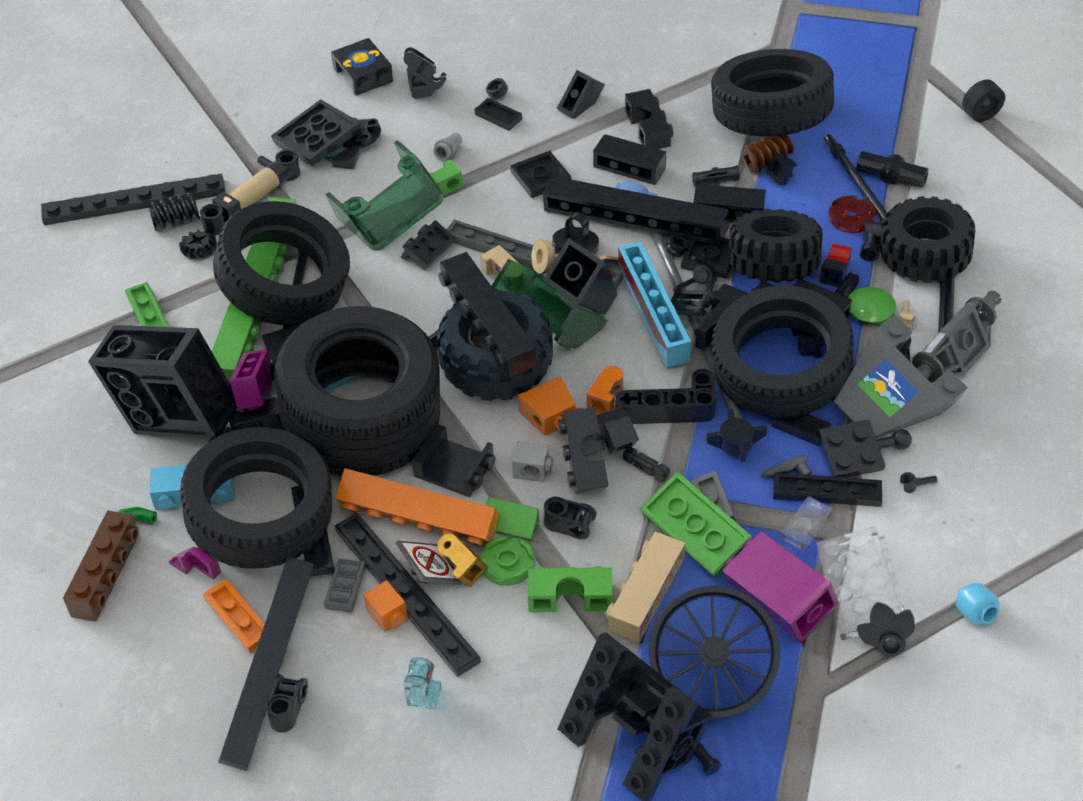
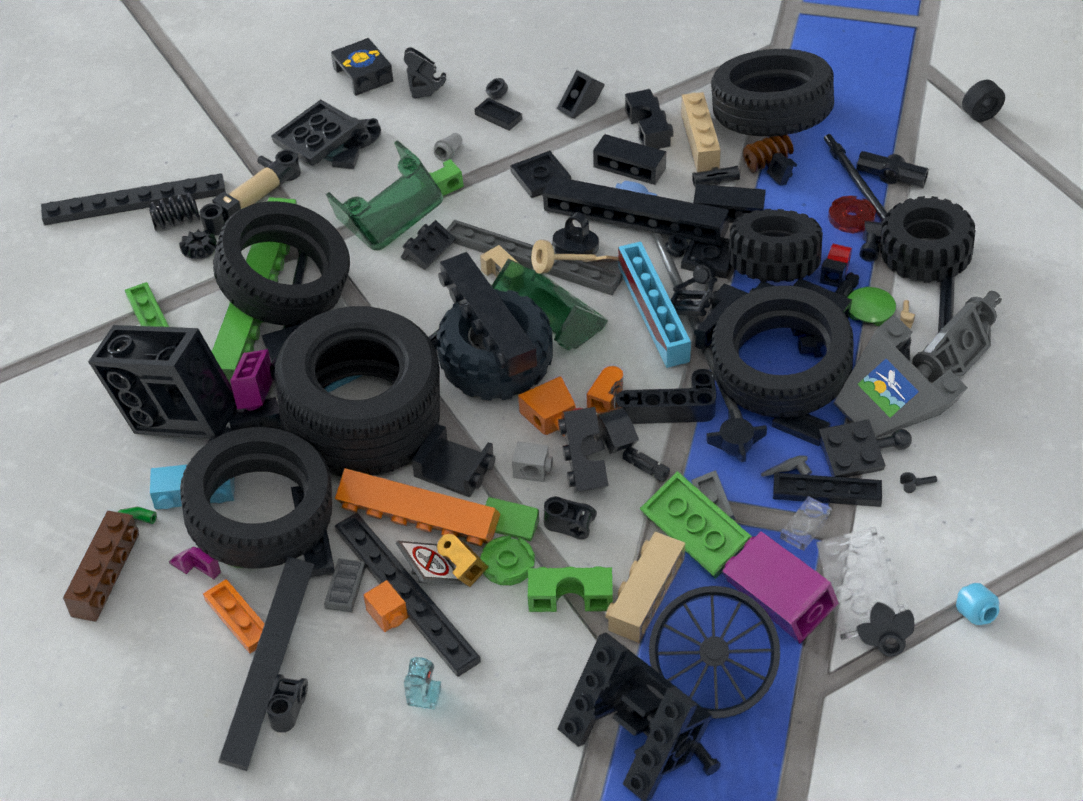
black slope [543,238,618,315] -> none
none -> tan brick [681,92,721,172]

